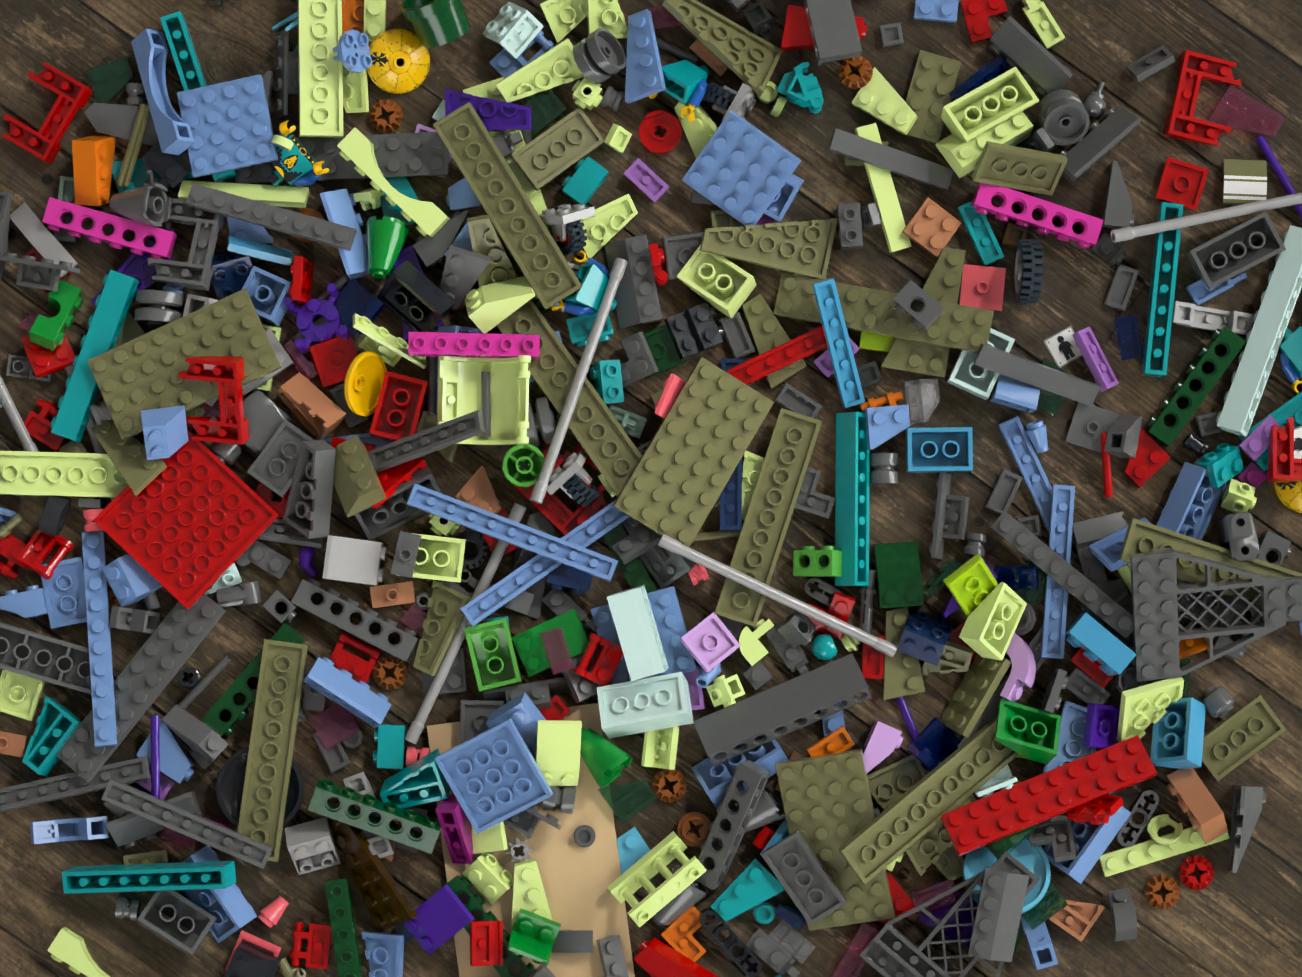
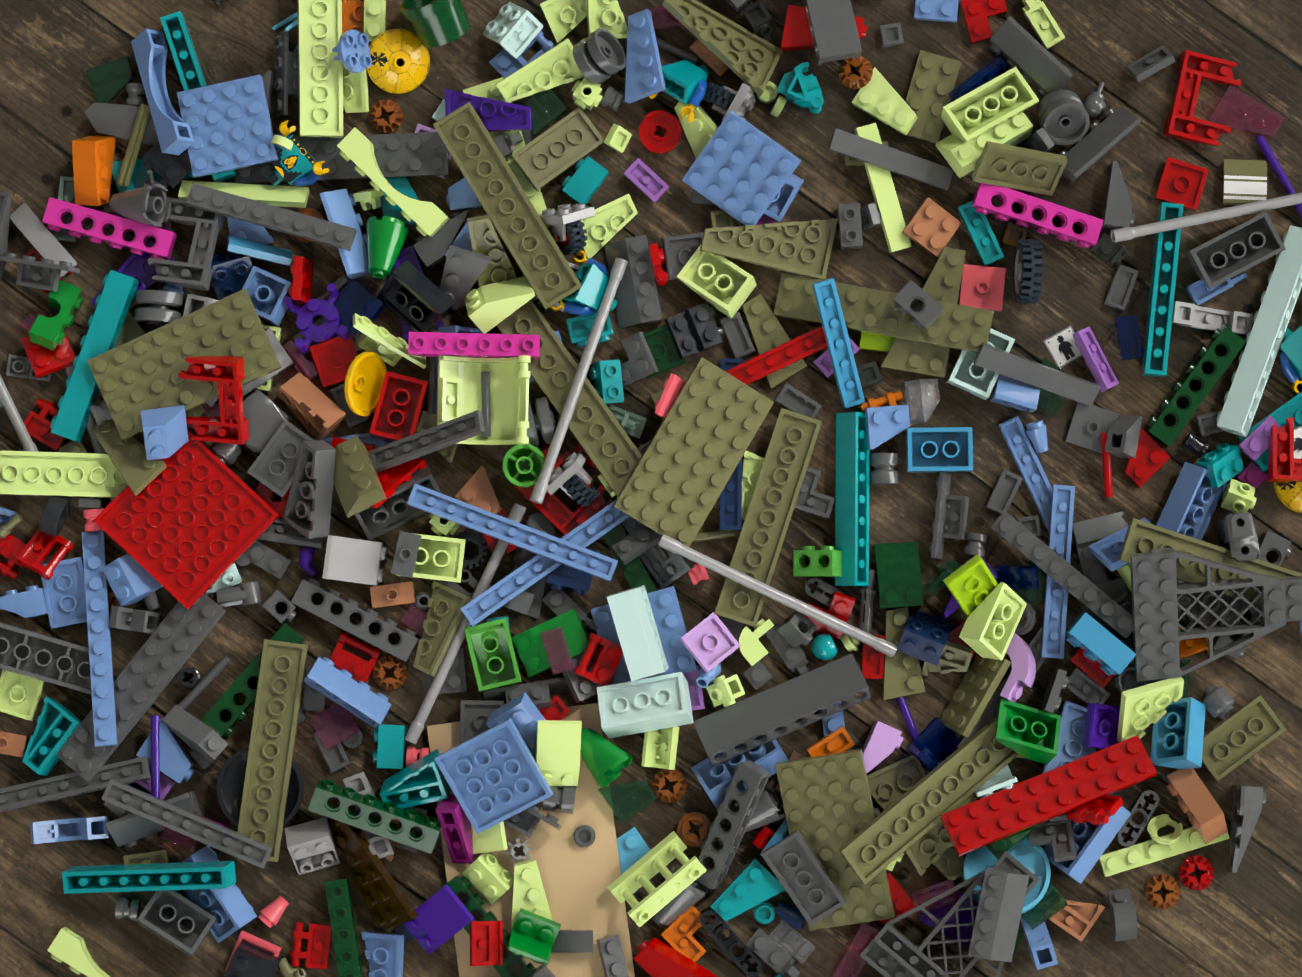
red wedge [2,62,93,164] -> none

